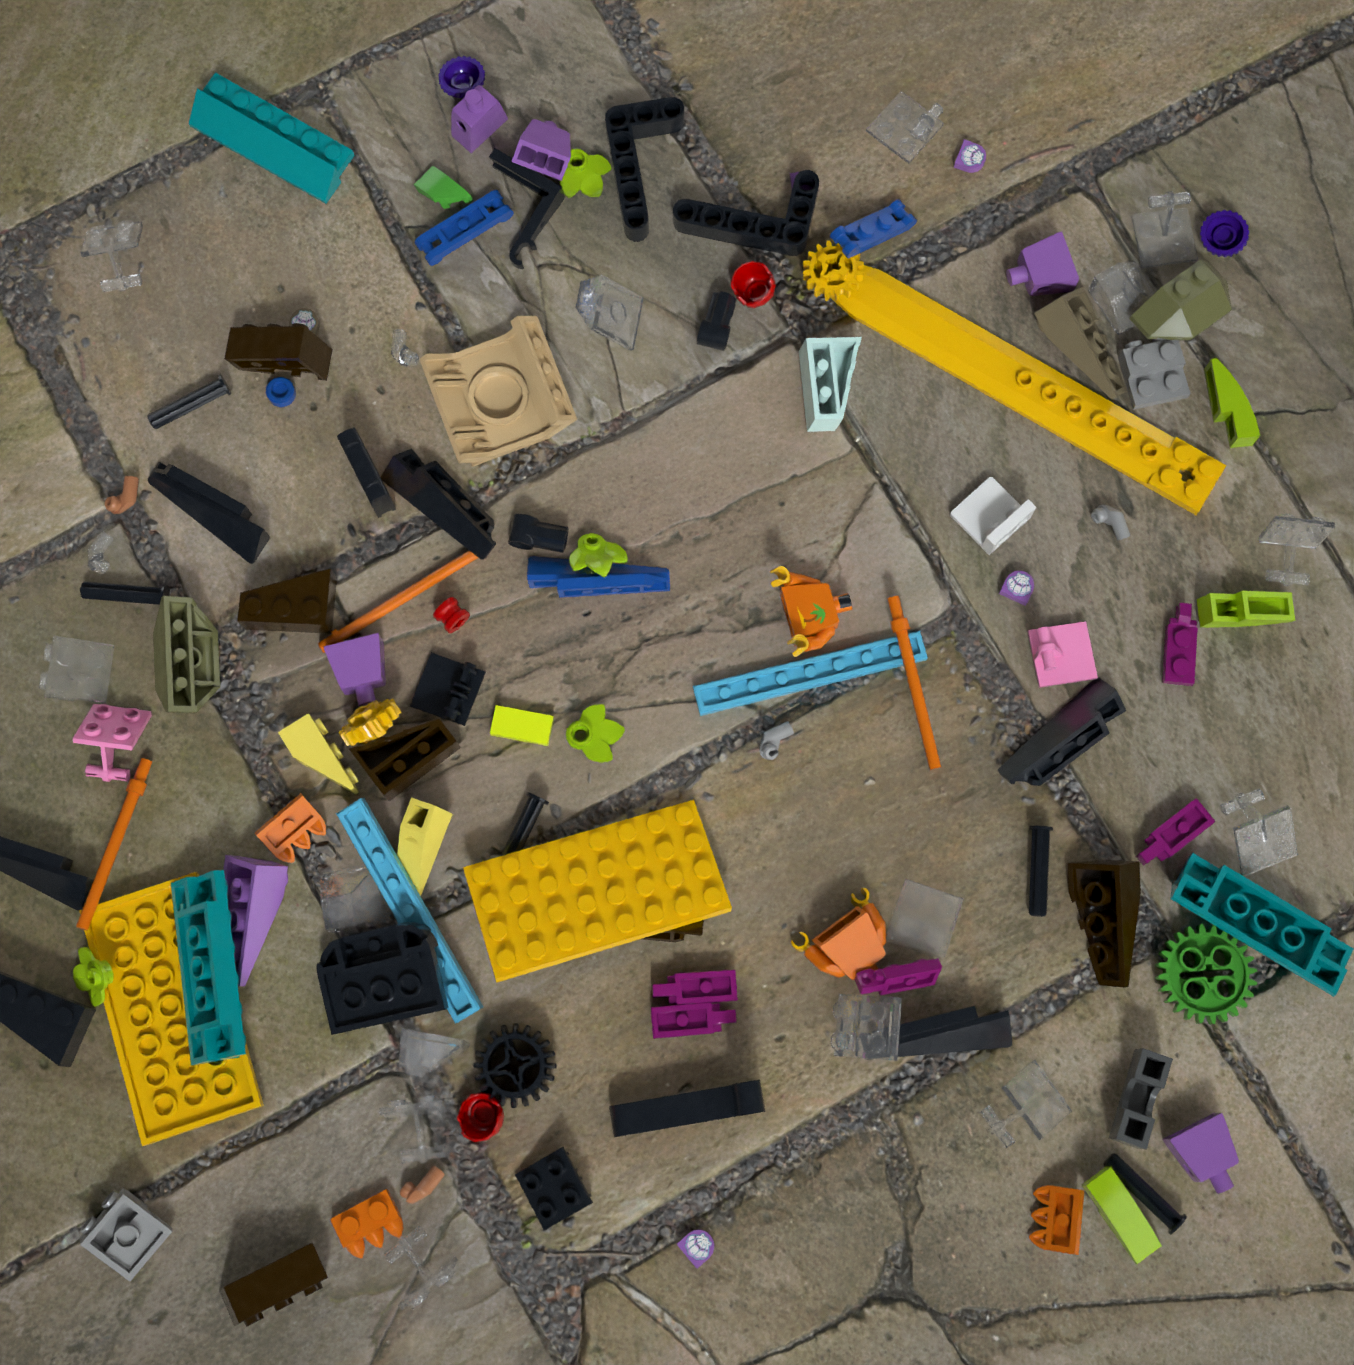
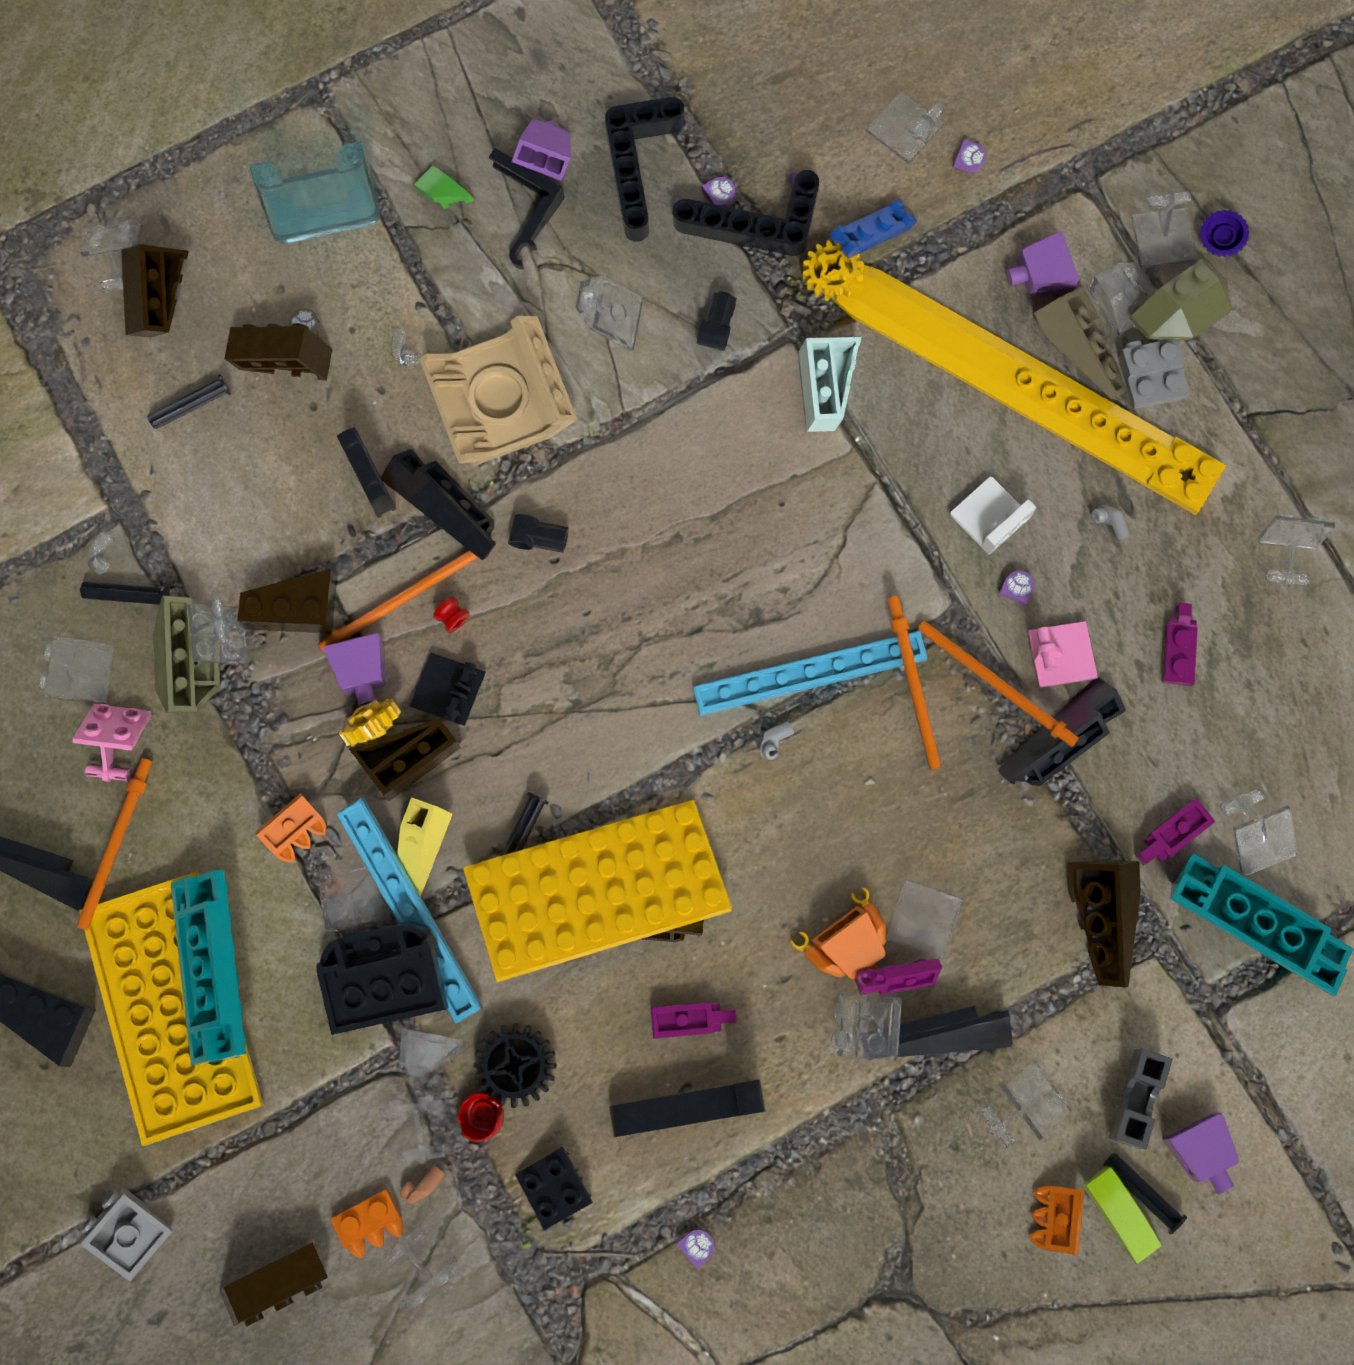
lime plate [73,947,114,1007] -> none
nougat arm [105,476,139,514] -> none
black wedge [148,462,270,564] -> none
teal slope [188,72,355,204] -> none
medium lavender wedge [224,855,288,986] -> none
blue tile [266,377,296,407] -> none
light yellow slope [278,713,359,794] -> none
blue plate [414,190,514,266] -> none
dark purple hat [438,56,485,99] -> none
medium lavender torso [451,85,508,153] -> none
neon yellow tile [490,705,554,746] -> none
blue wedge [527,556,670,598] -> none
lime plate [560,149,612,198] -> none
lime plate [566,704,625,763] -> none
lime plate [569,533,628,577] -> none
magenta hinge [652,970,738,1005] -> none
red hair [731,261,776,308] -> none
orange torso [770,566,852,657] -> none
black axle [1029,825,1053,917] -> none
bright green gear [1155,924,1257,1025] -> none
lime slope [1197,591,1296,628] -> none
lime slope [1204,358,1260,448] -> none
none -> dark brown wedge [121,244,189,337]
none -> clear plate [187,599,248,665]
none -> clear light blue windscreen [250,141,380,244]
none -> tile [702,177,735,207]
none -> orange bar [918,620,1079,747]

